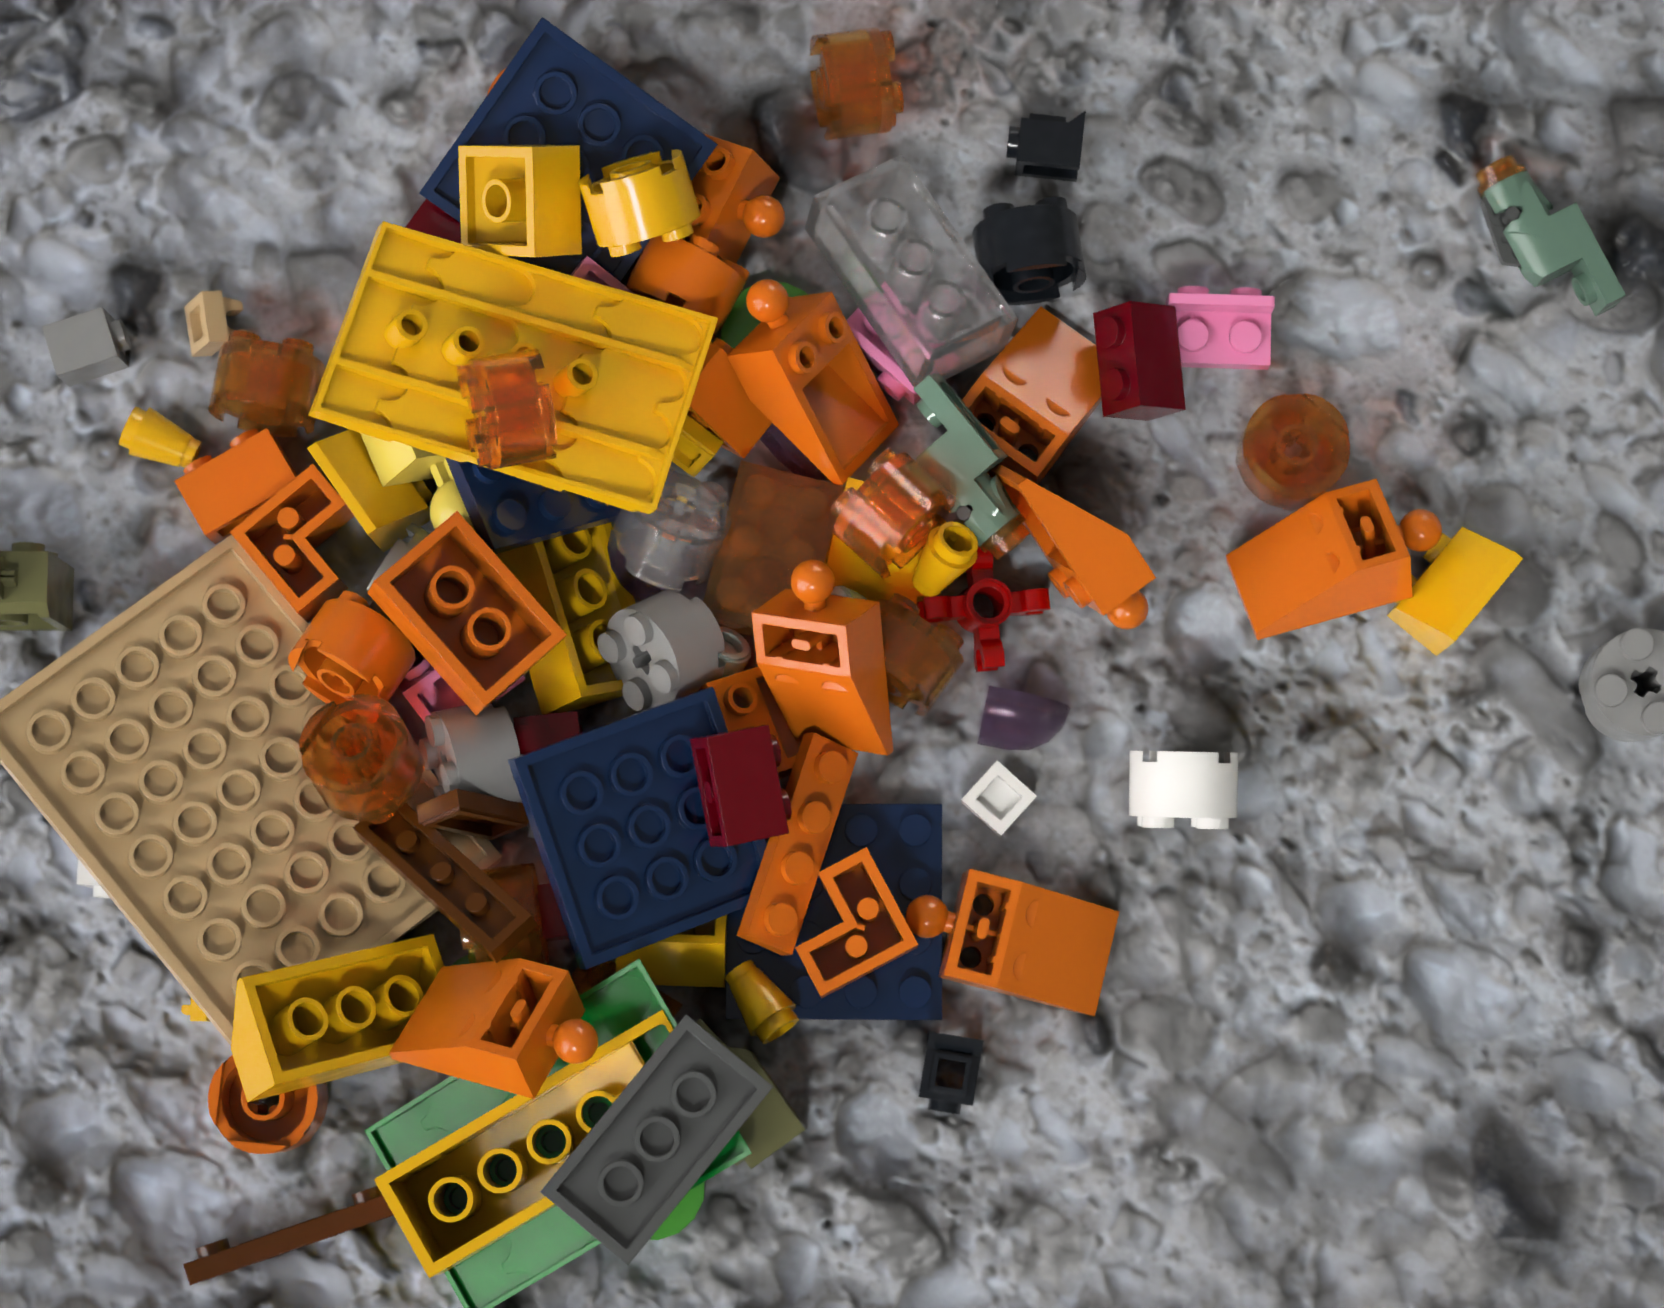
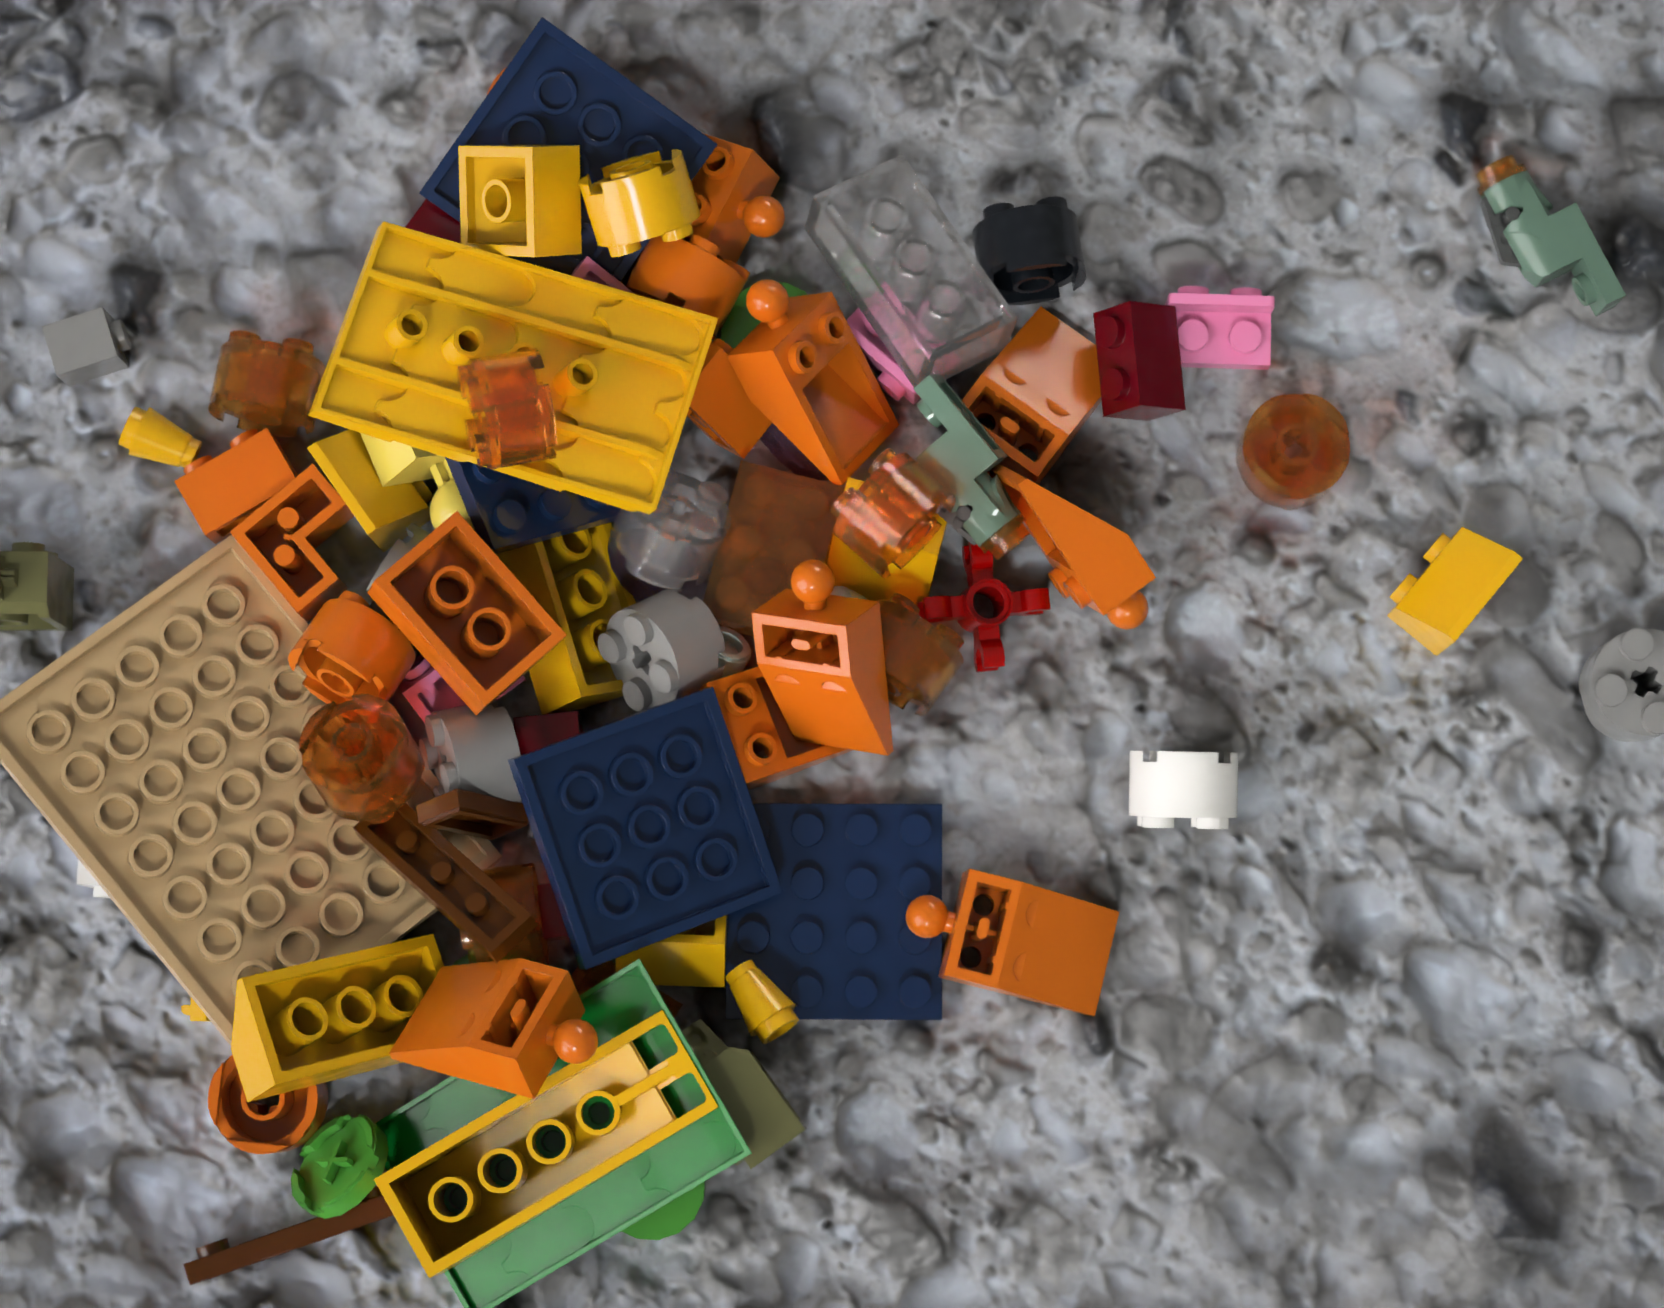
tan tile [184,290,247,357] -> none
dark grey plate [541,1015,773,1265] -> none
yellow tile [672,415,724,477] -> none
dark red brick [690,725,792,847] -> none
orange plate [736,732,859,956] -> none
orange brick [795,847,918,999] -> none
clear orange brick [810,27,904,141] -> none
yellow cone [912,521,978,597] -> none
black window [918,1031,984,1115] -> none
white plate [961,760,1037,837] -> none
clear purple brick [977,686,1071,750] -> none
black window [1006,110,1086,182] -> none
orange slope [1226,479,1442,640] -> none
none -> bright green tile [291,1114,389,1219]

